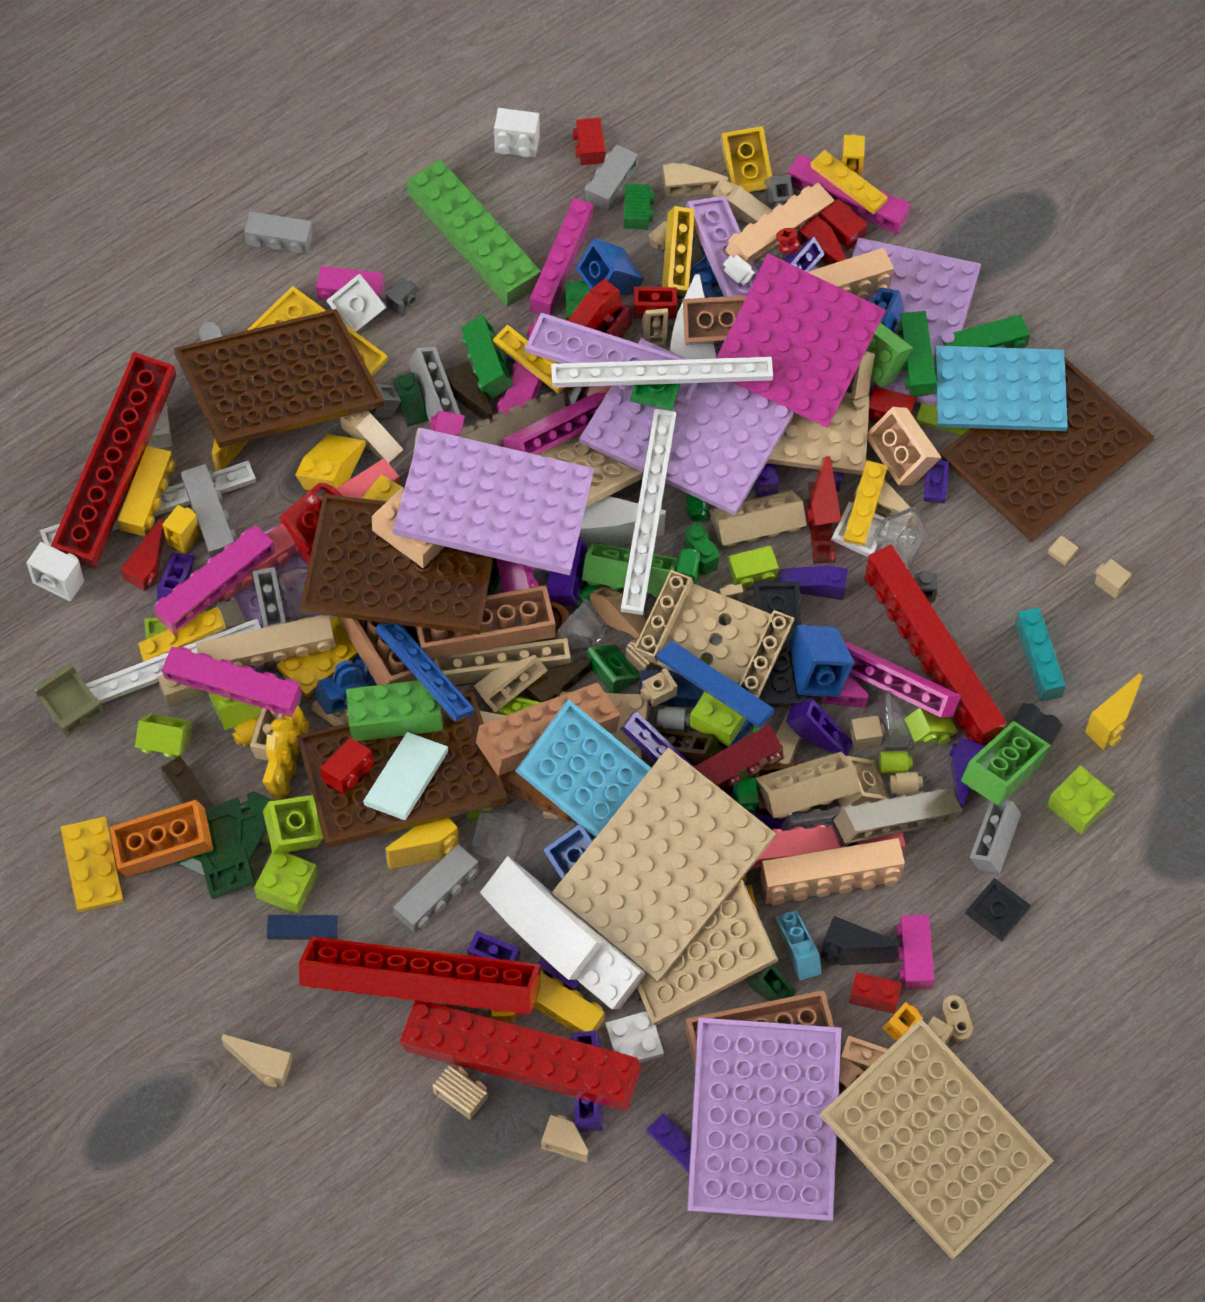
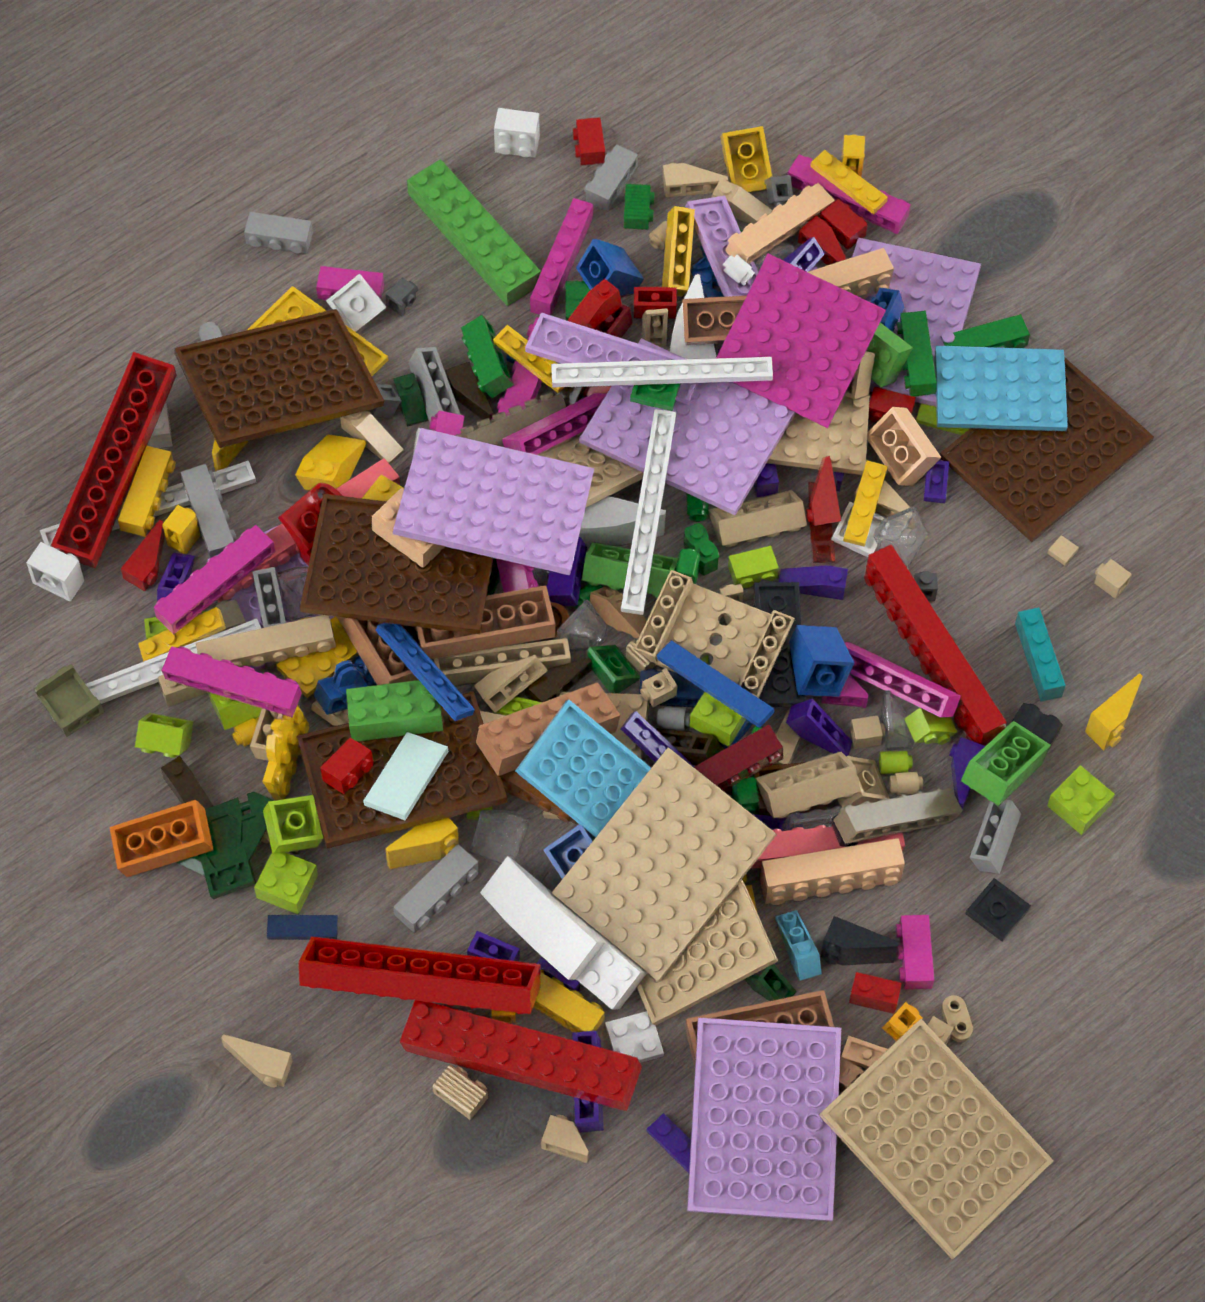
yellow plate [60,816,124,913] -> none
red wheel [776,228,800,254] -> none

